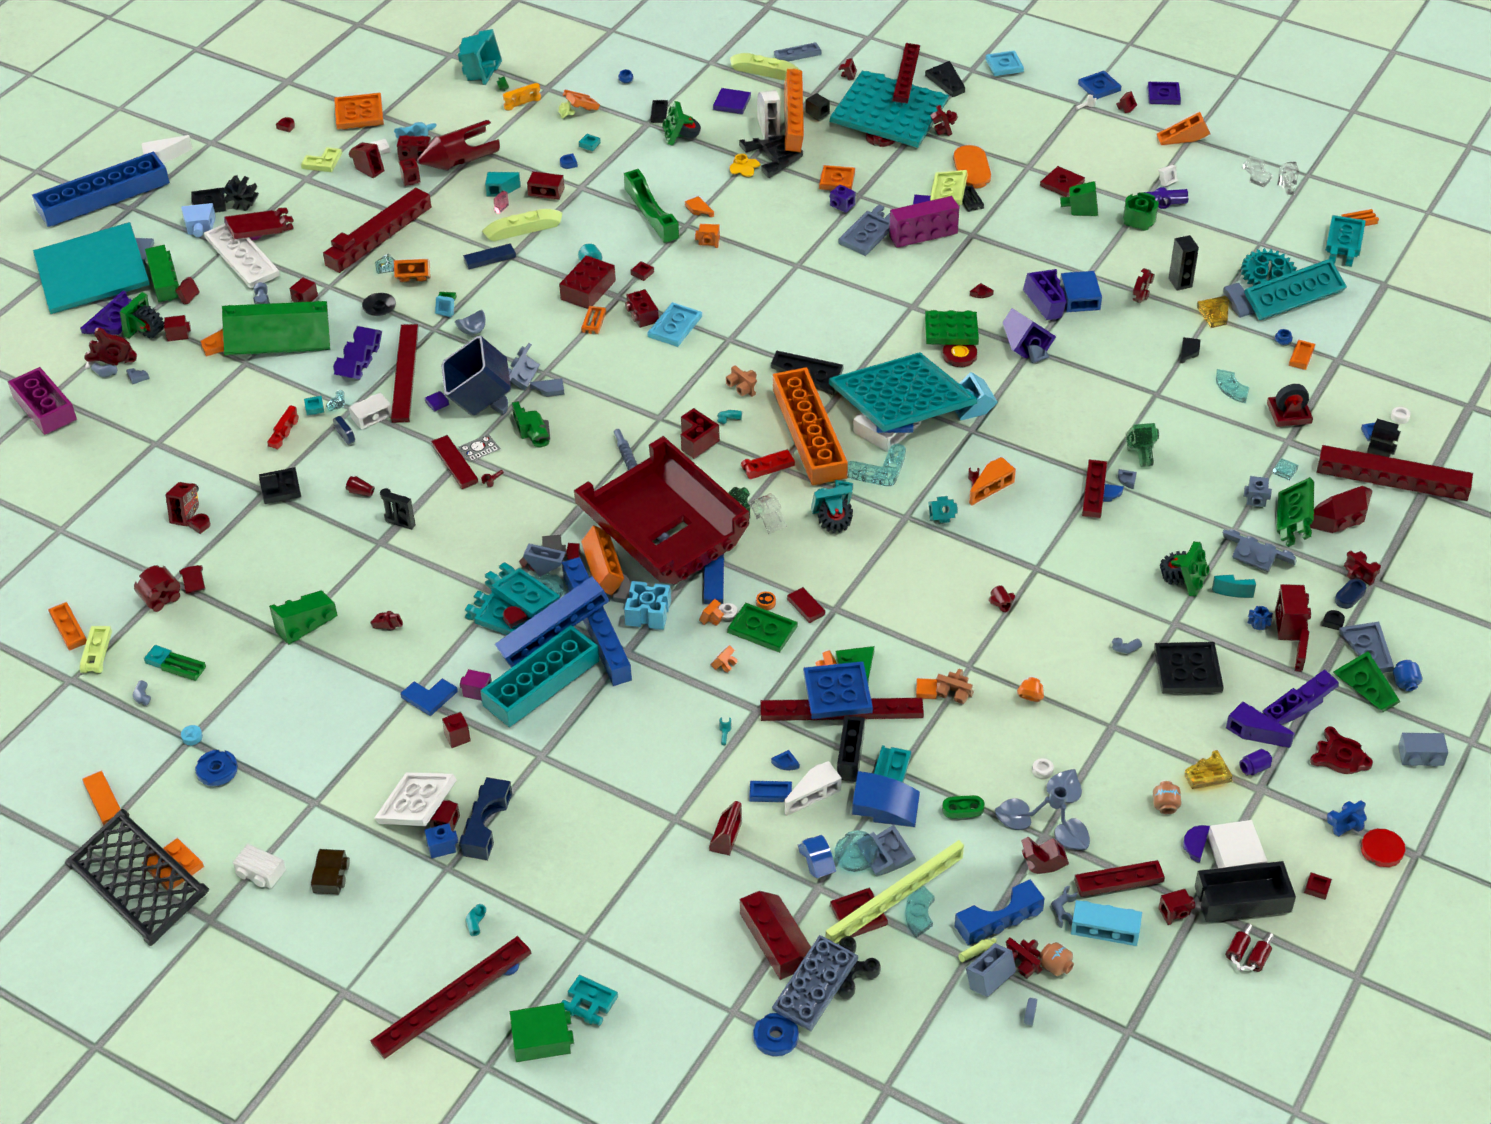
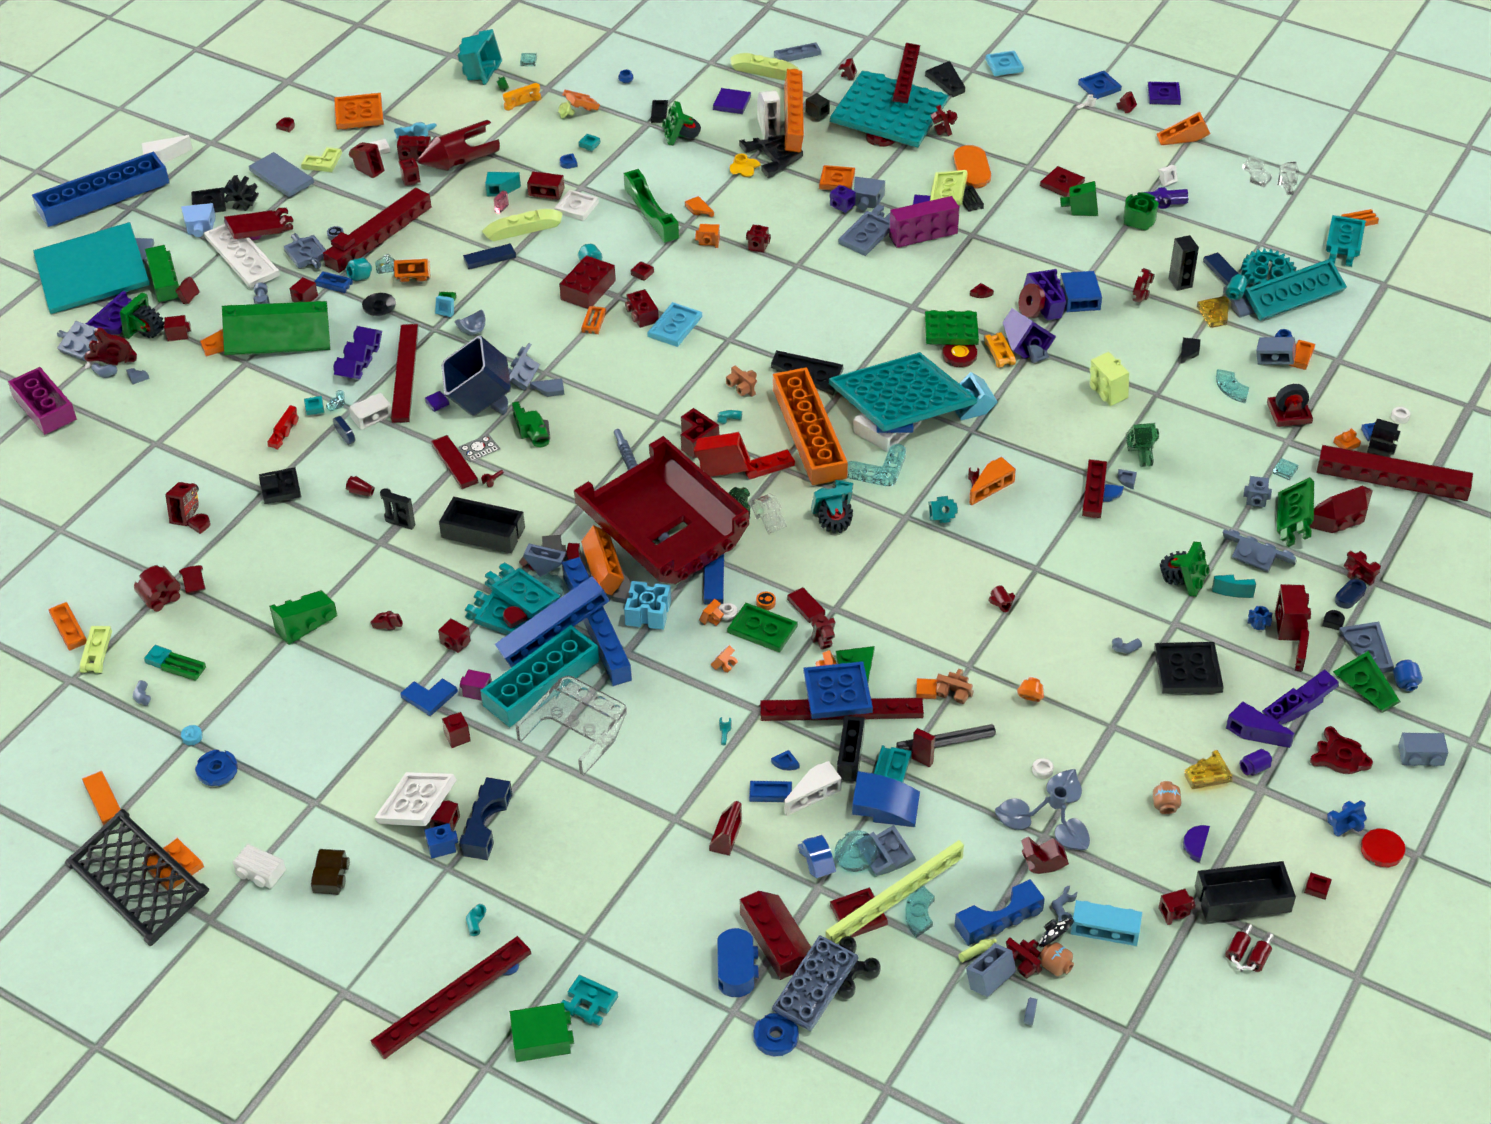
green plate [942,795,985,819] -> none
dark red plate [1074,860,1165,897] -> none
white brick [1207,820,1268,868] -> none
none -> plate [57,321,98,361]
none -> sand blue tile [249,152,314,197]
none -> sand blue plate [284,233,326,269]
none -> blue tile [314,271,353,293]
none -> sand blue tile [327,226,344,240]
none -> teal head [346,258,372,281]
none -> dark red brick [438,618,471,653]
none -> black piece [439,496,525,554]
none -> clear windscreen [516,676,627,776]
none -> clear light blue tile [520,53,537,66]
none -> white tile [554,190,599,221]
none -> red brick [694,432,750,477]
none -> blue brick [717,928,759,997]
none -> dark red brick [746,224,771,253]
none -> dark red hips [811,614,836,649]
none -> sand blue torso [854,176,885,210]
none -> black axle [896,724,996,752]
none -> dark red tile [912,728,935,767]
none -> light orange plate [984,332,1016,368]
none -> dark red tile [1018,283,1045,318]
none -> black dish [1038,918,1075,948]
none -> yellowish green brick [1090,352,1129,406]
none -> dark blue tile [1203,252,1239,286]
none -> teal brick [1226,274,1247,300]
none -> sand blue brick [1256,337,1296,365]
none -> orange tile [1334,428,1361,450]

